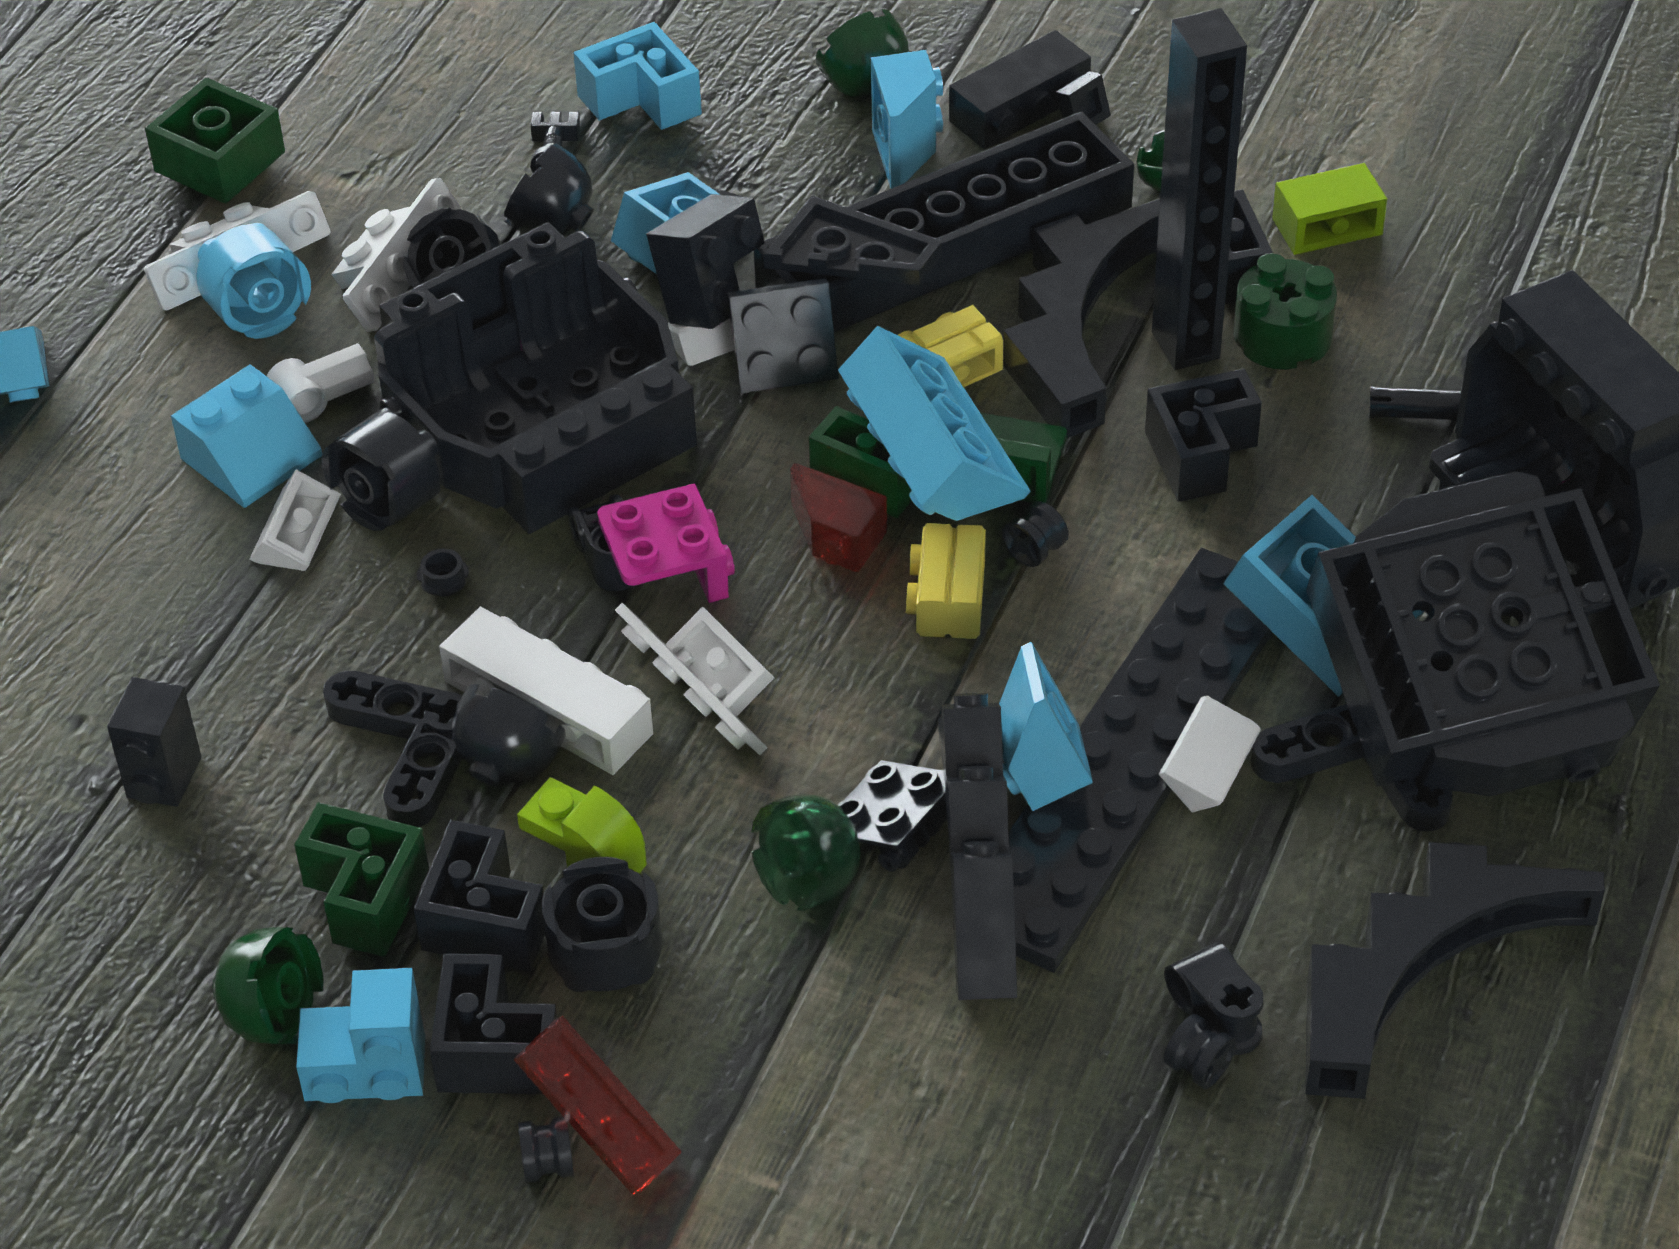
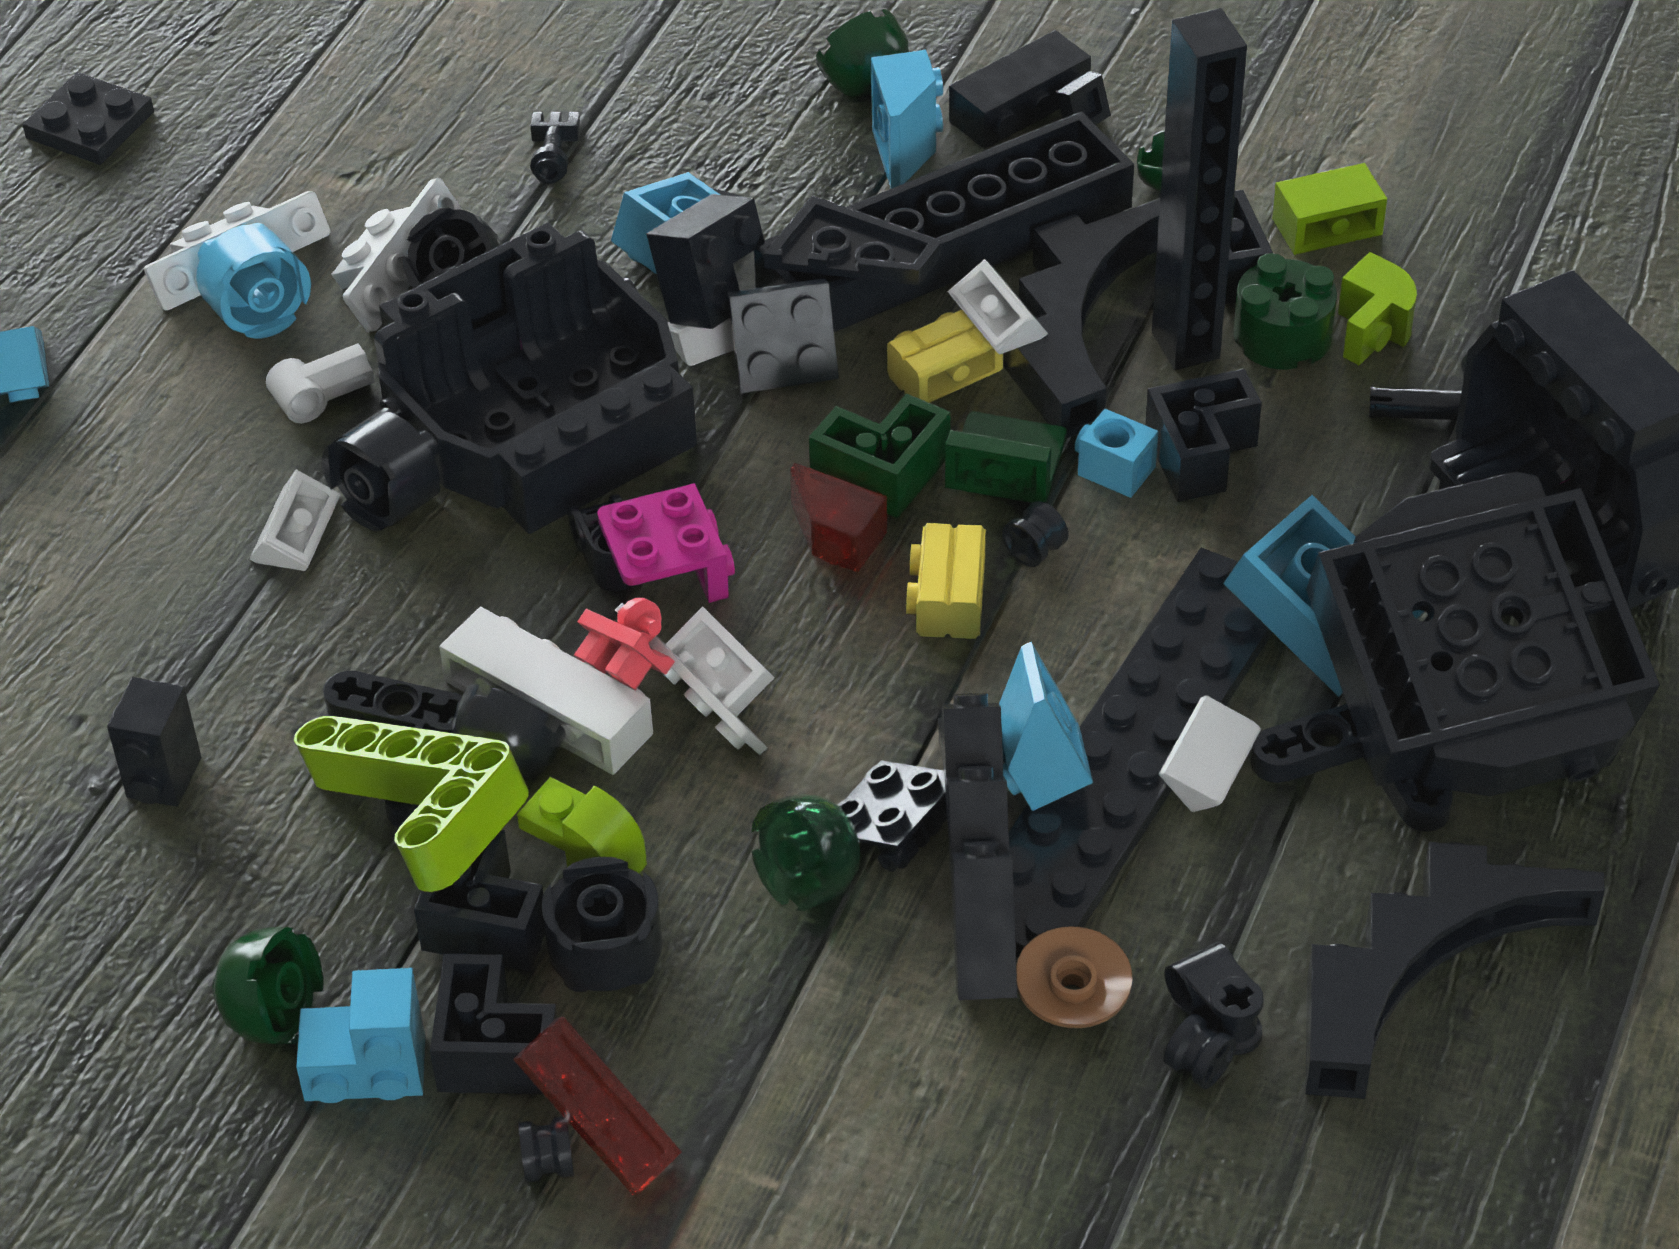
dark green brick [145,77,285,204] -> none
medium azure slope [171,364,323,508] -> none
dark green brick [294,802,429,957] -> none
black plate [417,548,469,597] -> none
black cylinder [504,143,594,236] -> none
medium azure brick [573,22,702,130] -> none
medium azure slope [838,326,1031,521] -> none
none -> black plate [22,72,154,165]
none -> lime beam [294,716,529,892]
none -> coral hips [574,598,675,691]
none -> white slope [947,259,1048,355]
none -> medium nougat dish [1016,926,1132,1028]
none -> medium azure brick [1075,409,1158,498]
none -> lime brick [1338,252,1417,365]

